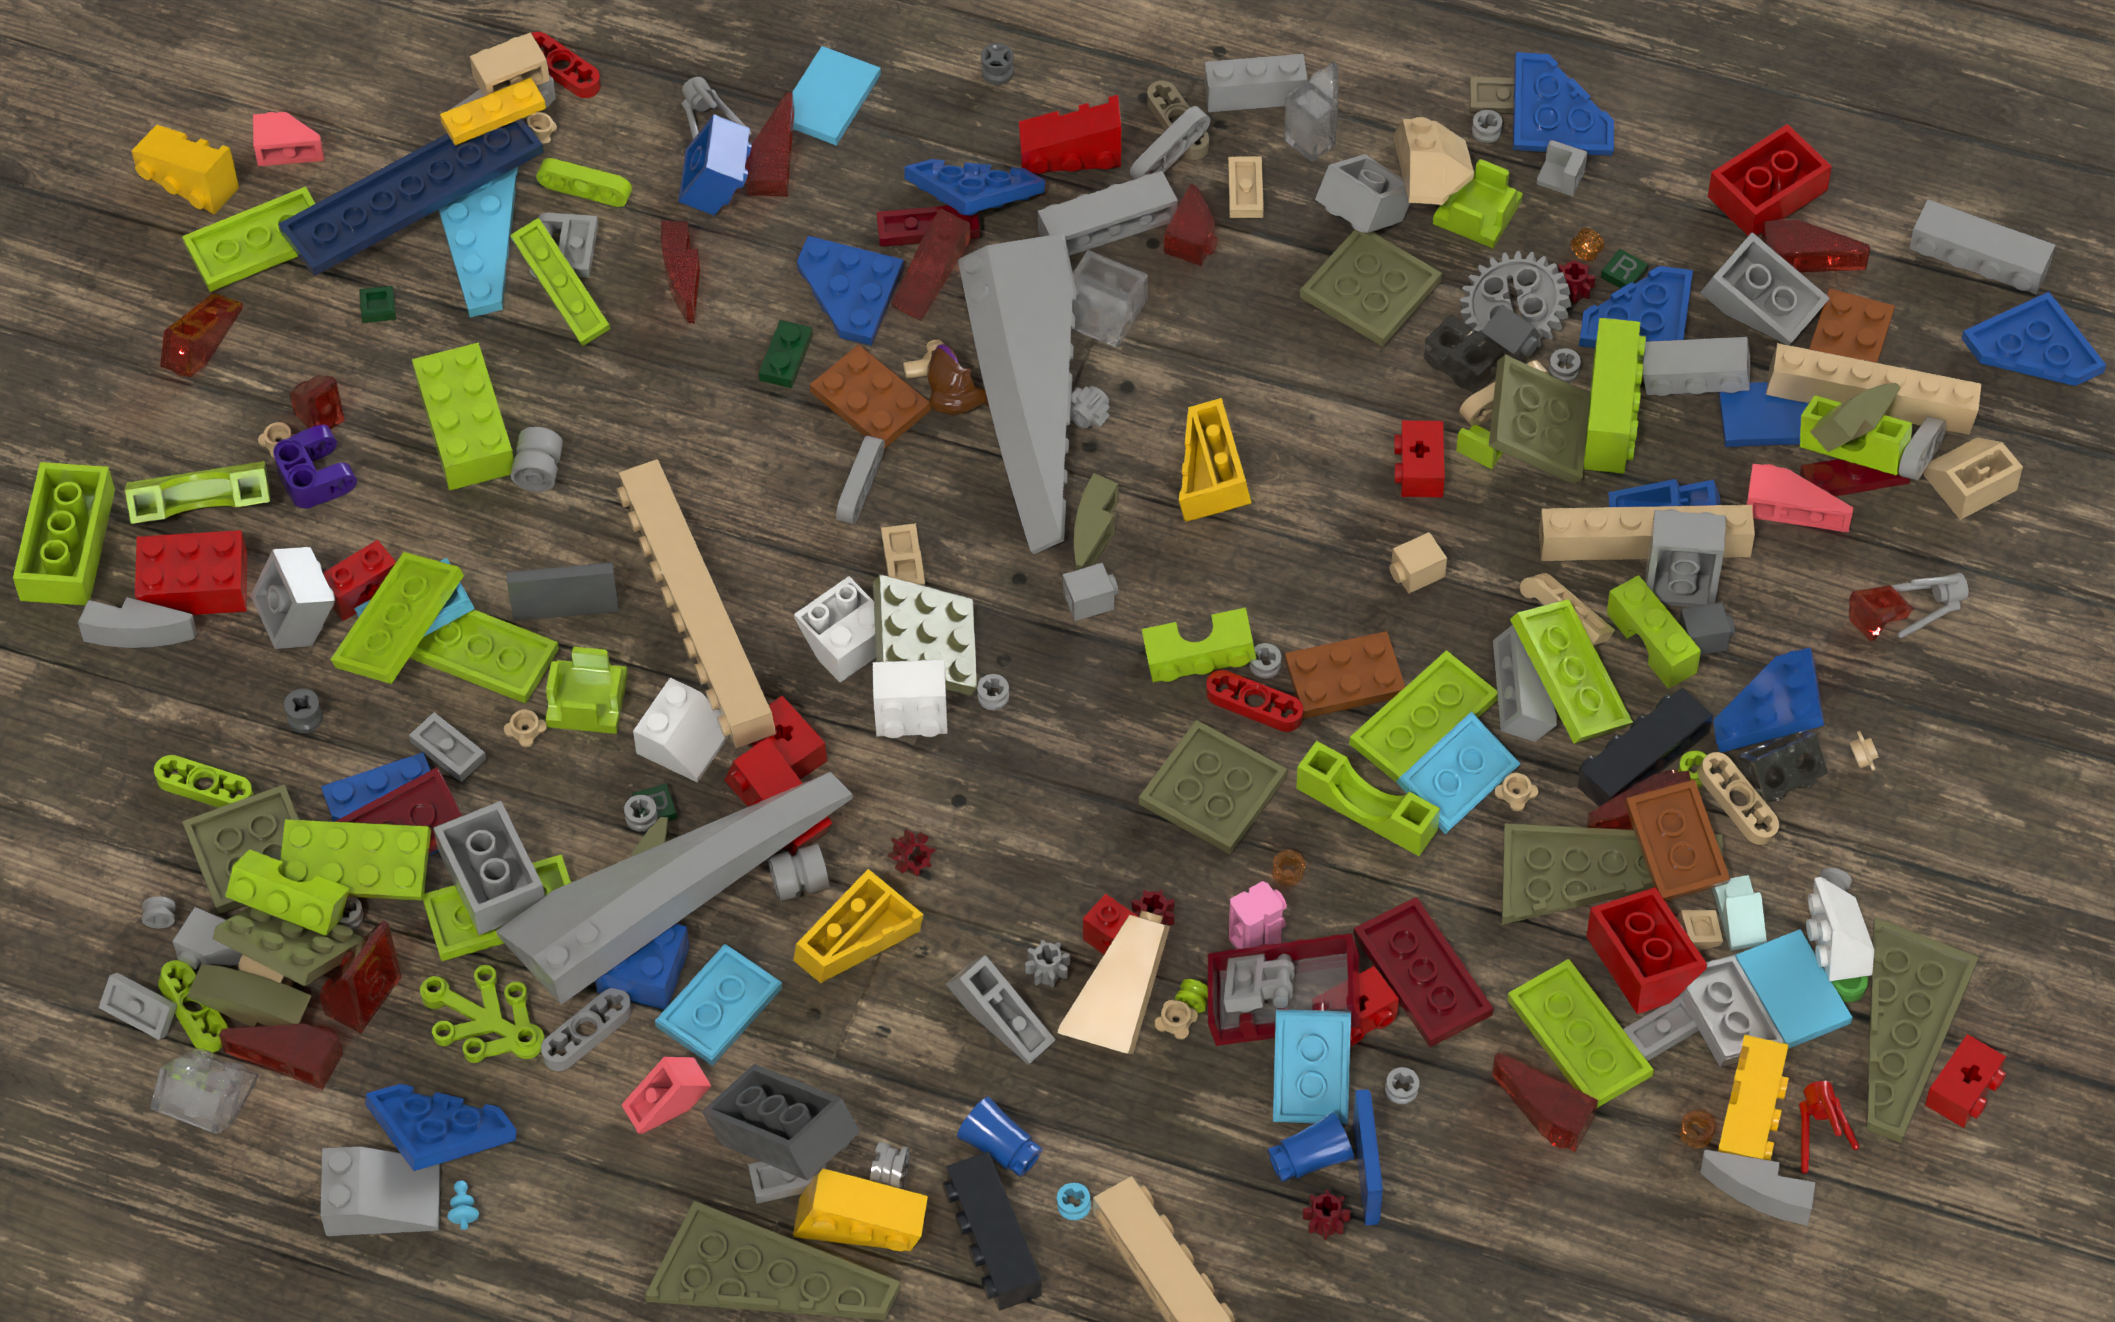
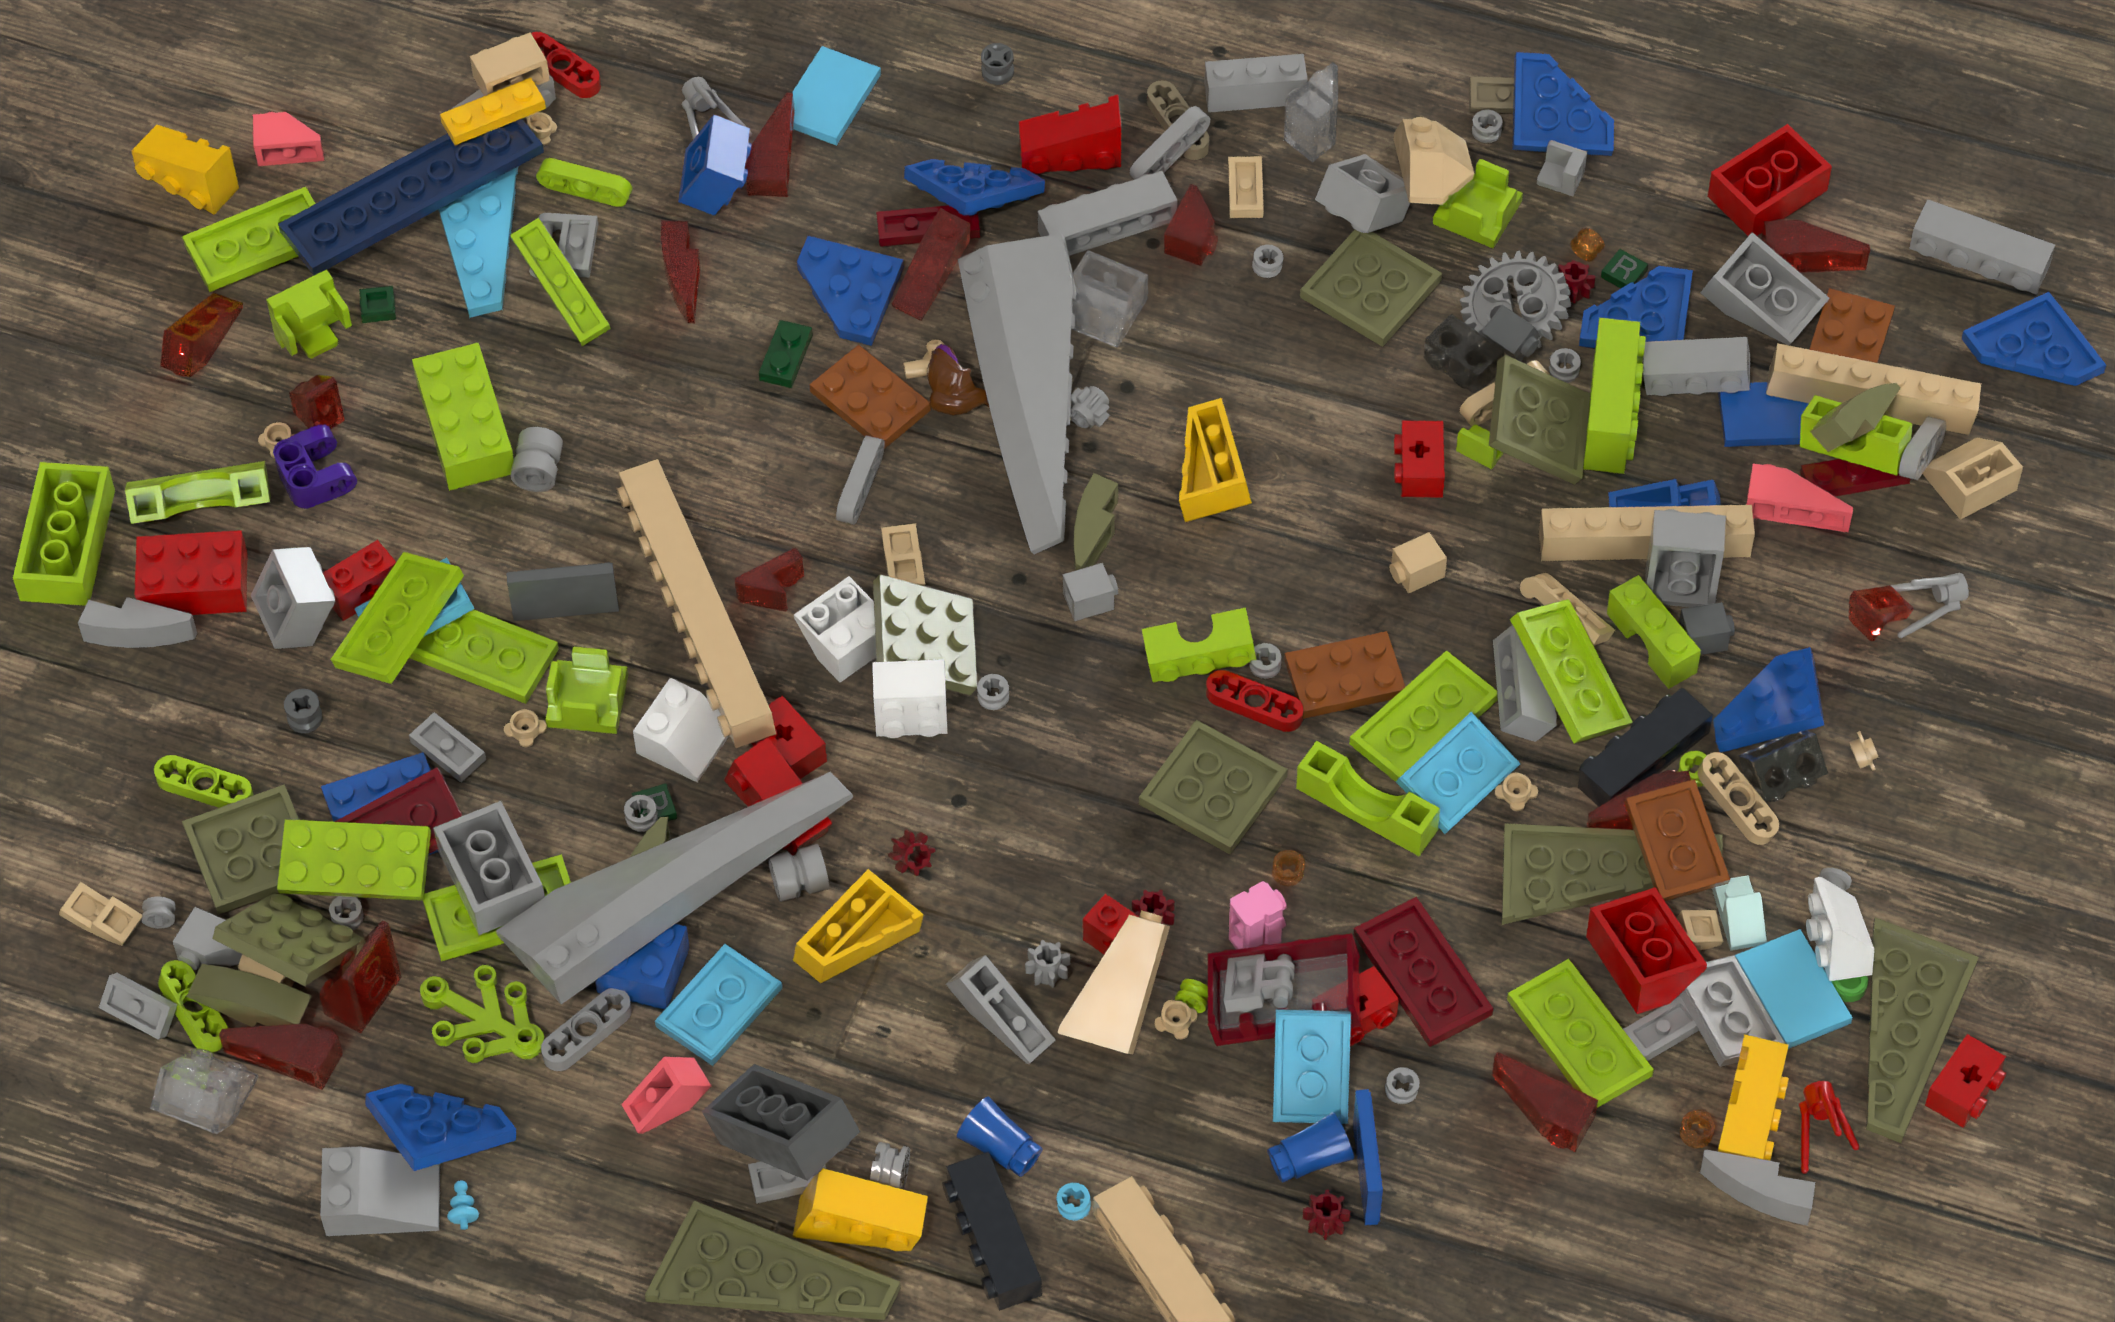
lime arch [225,849,350,936] -> none
none -> tan slope [59,882,142,946]
none -> lime panel [266,269,352,359]
none -> clear red slope [734,547,804,612]
none -> light grey bush [1252,245,1283,278]

